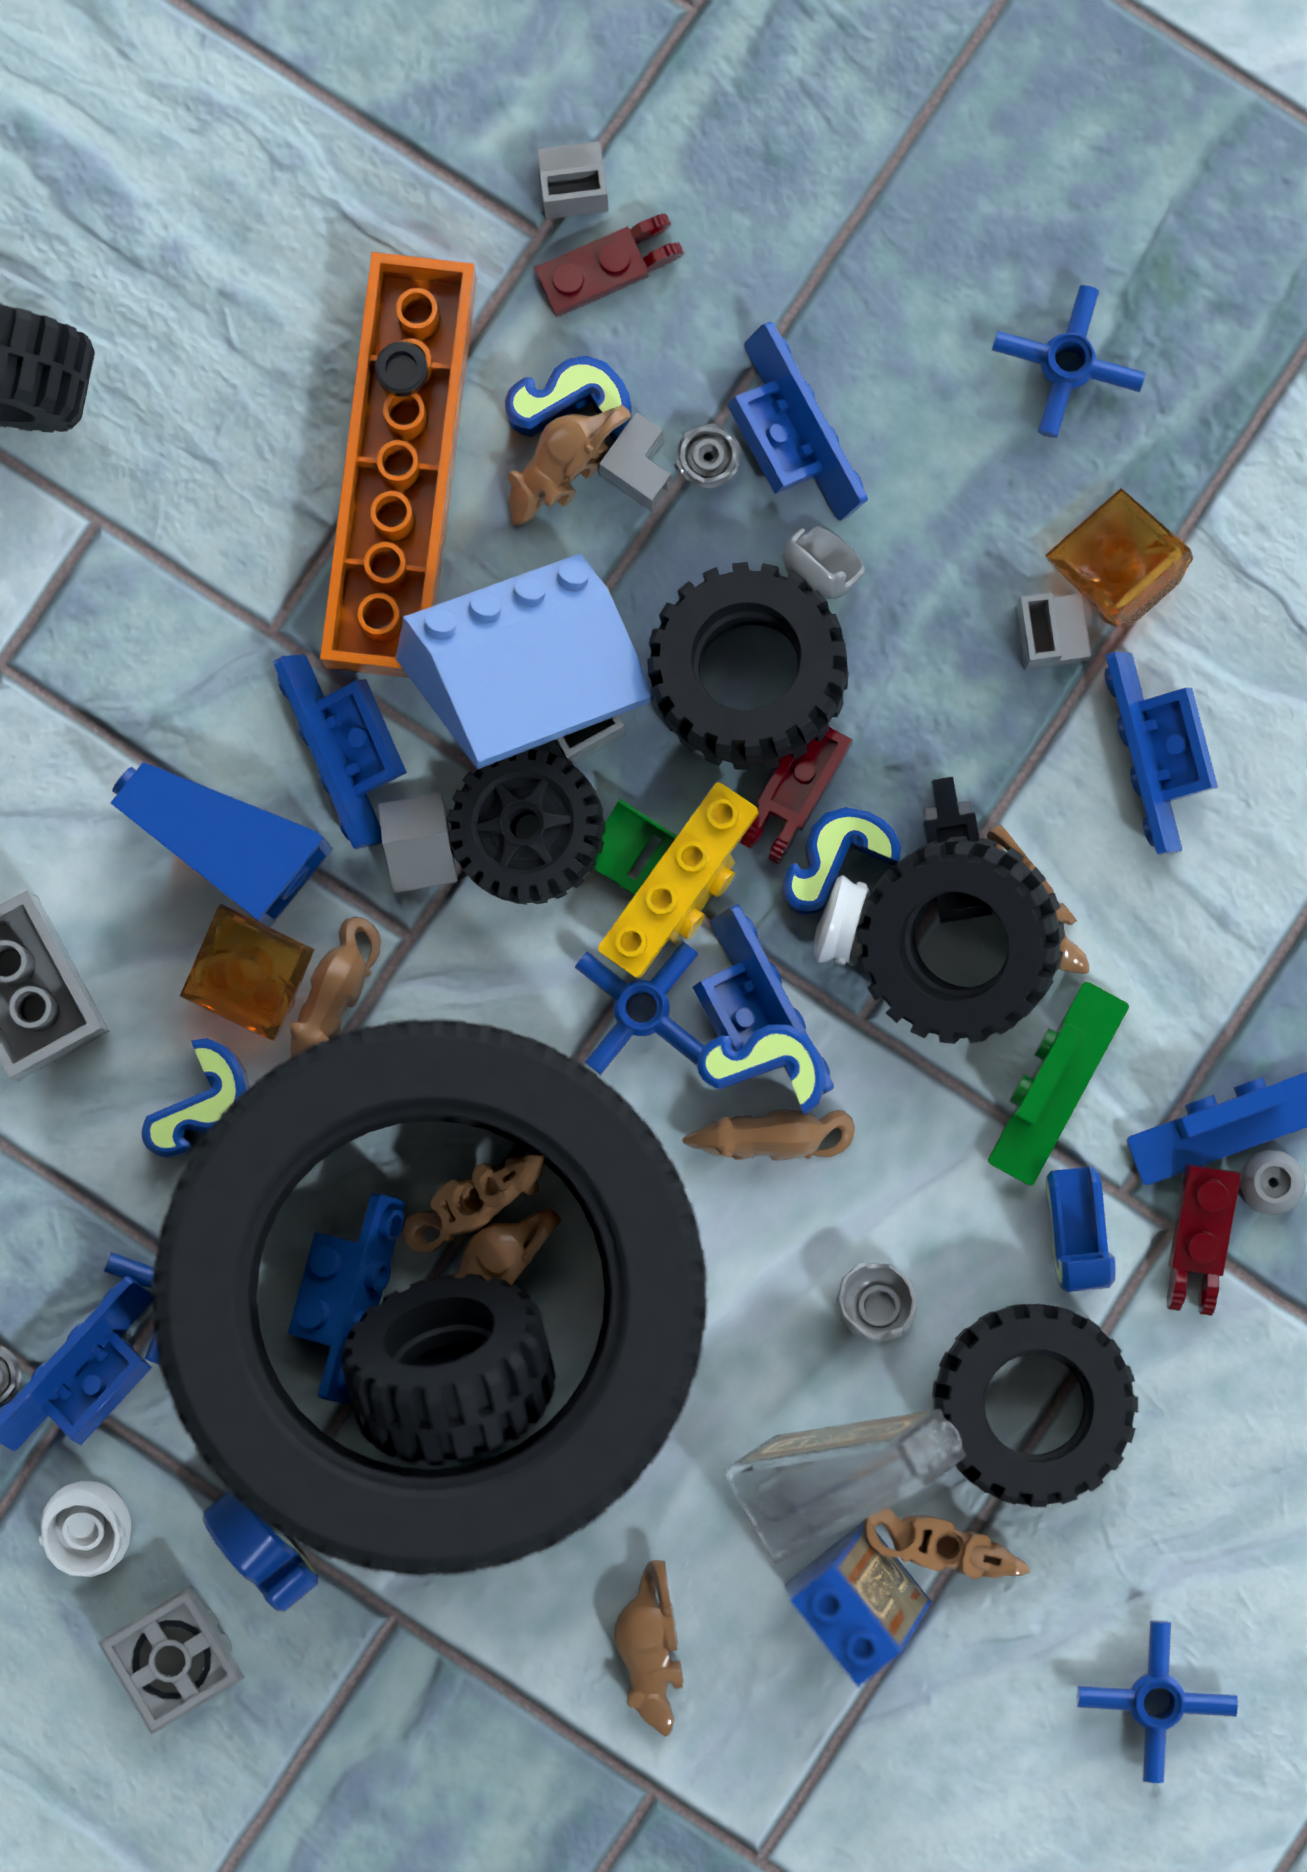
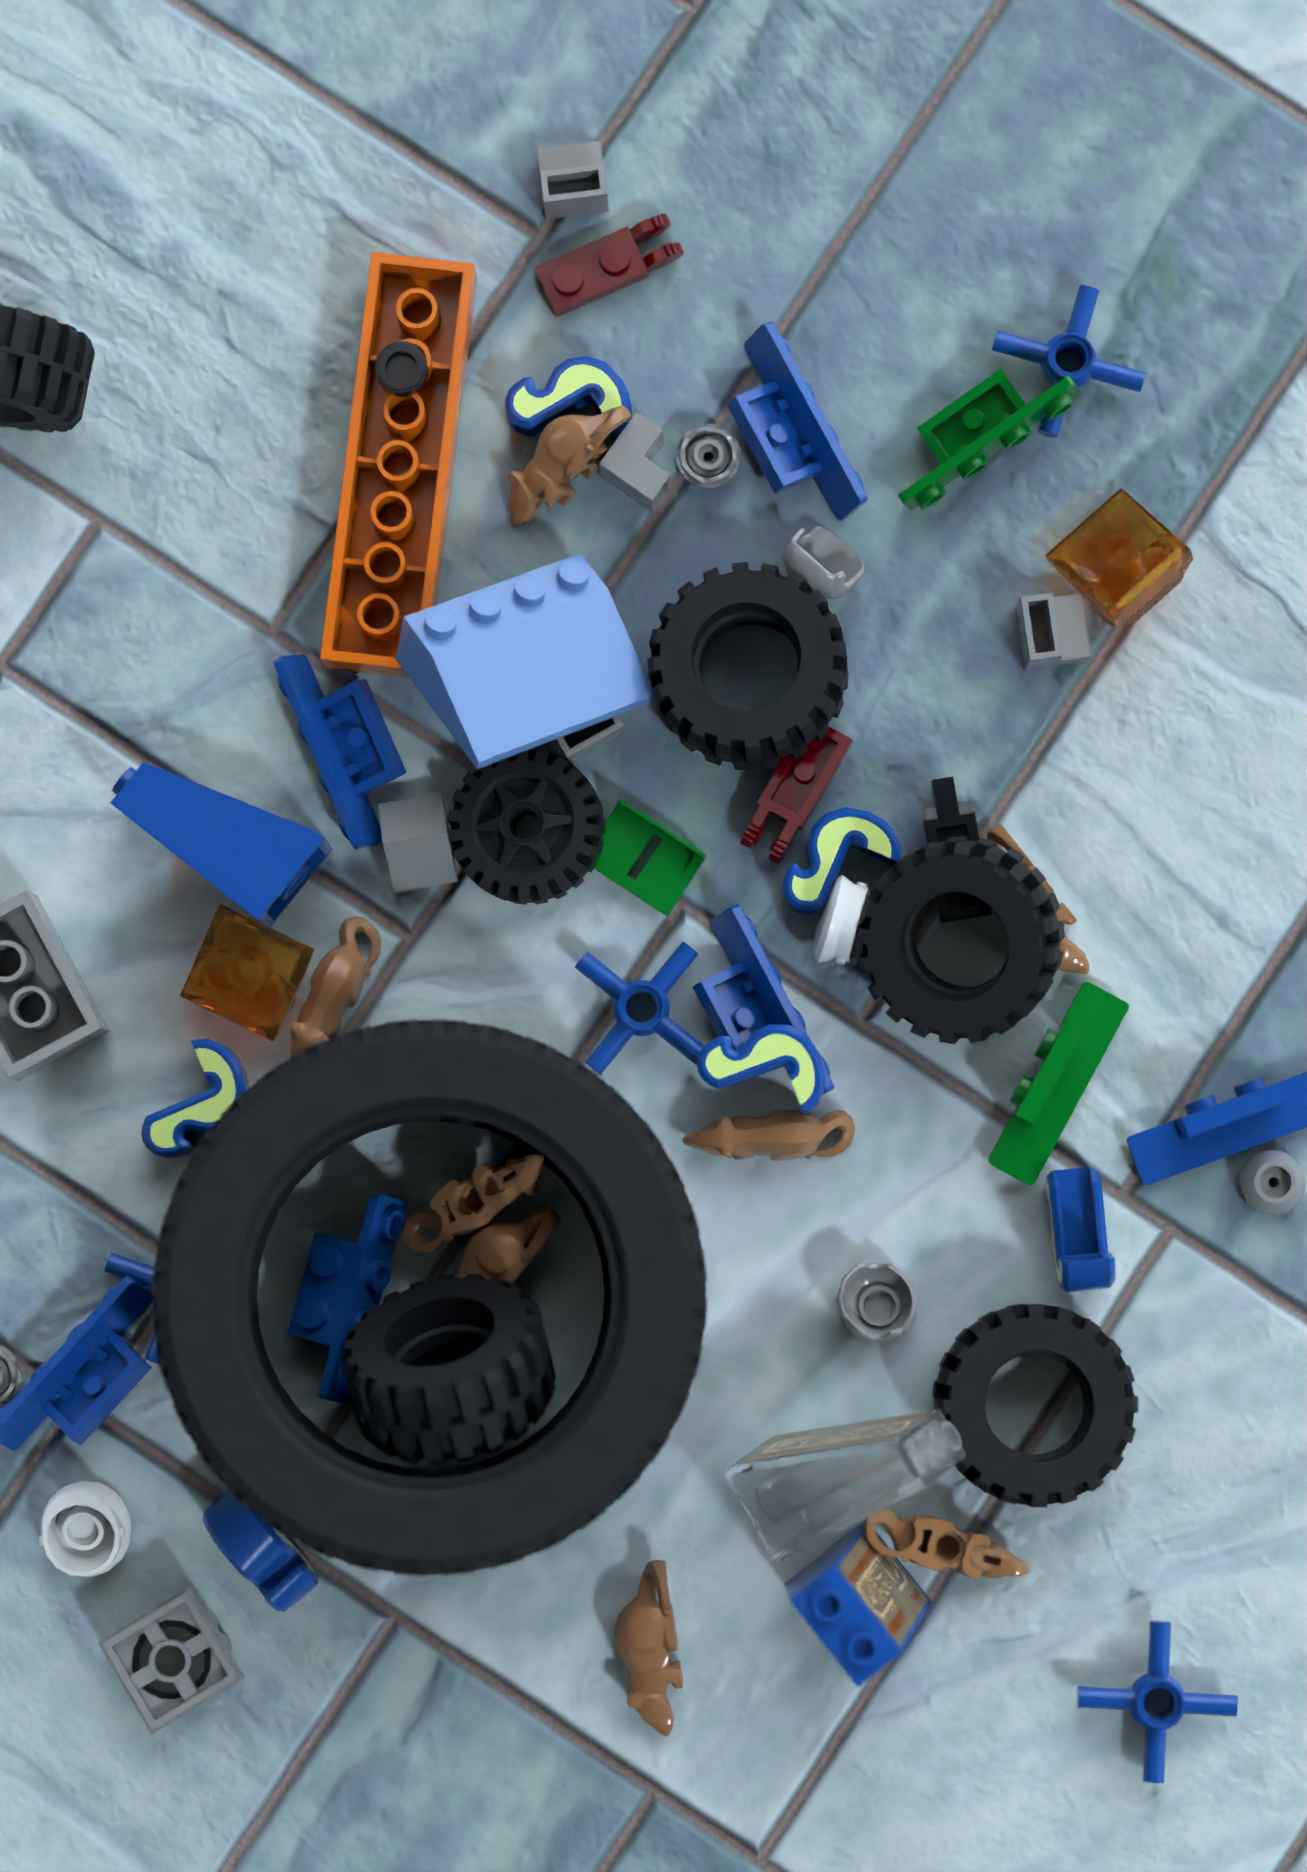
yellow bracket [598,782,759,978] -> none
blue bracket [1104,651,1218,855] -> none
dark red hinge [1166,1163,1241,1316] -> none
none -> green bracket [898,369,1080,510]

